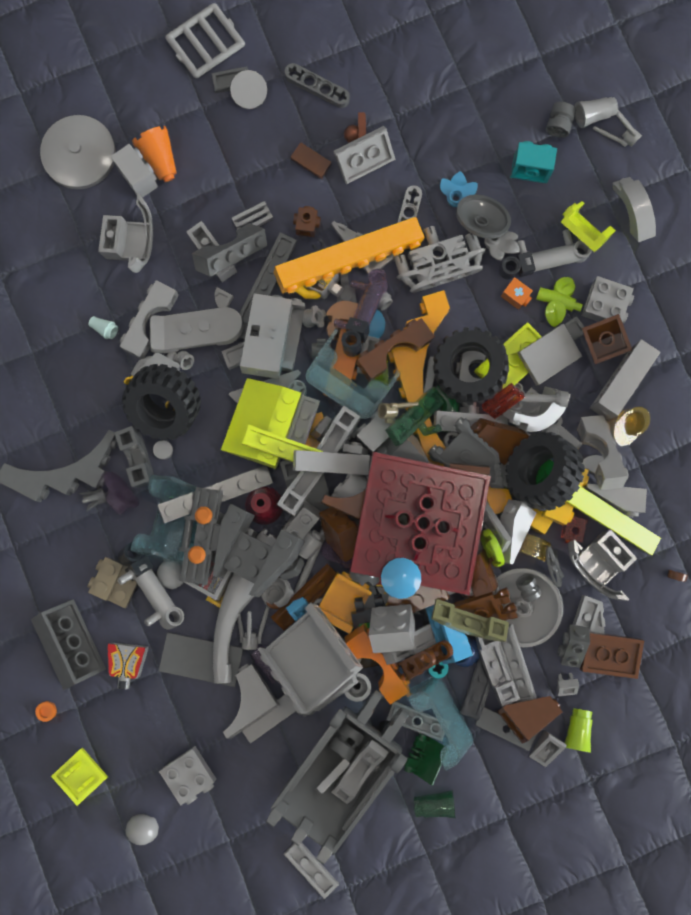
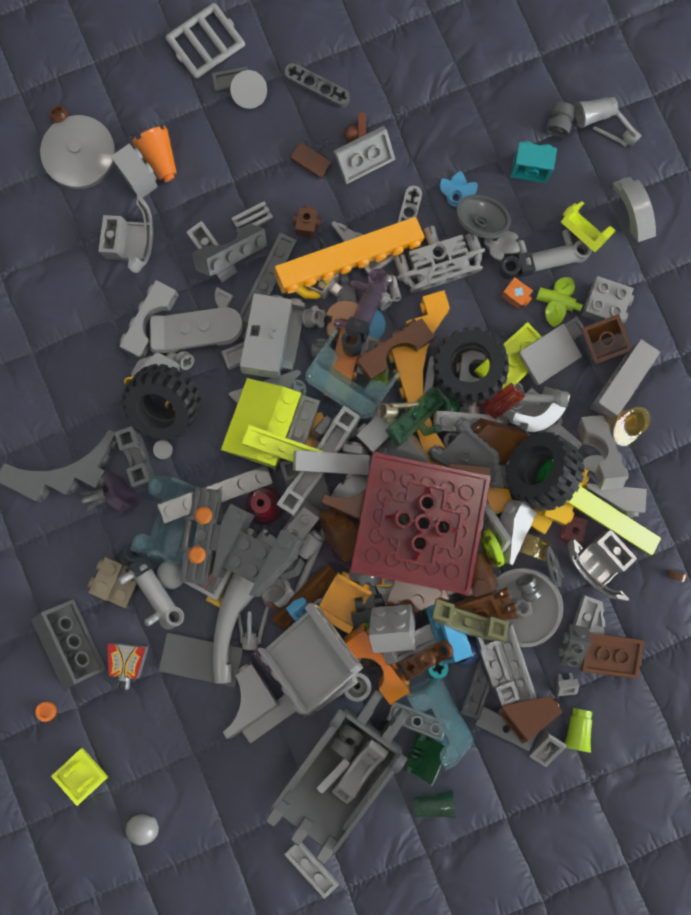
light aqua cone [88,316,118,339] -> none
light grey brick [159,746,216,806] -> none
dark azure dish [381,558,421,599] -> none
none -> reddish brown tile [48,105,68,123]
none -> light grey arm [383,274,402,302]

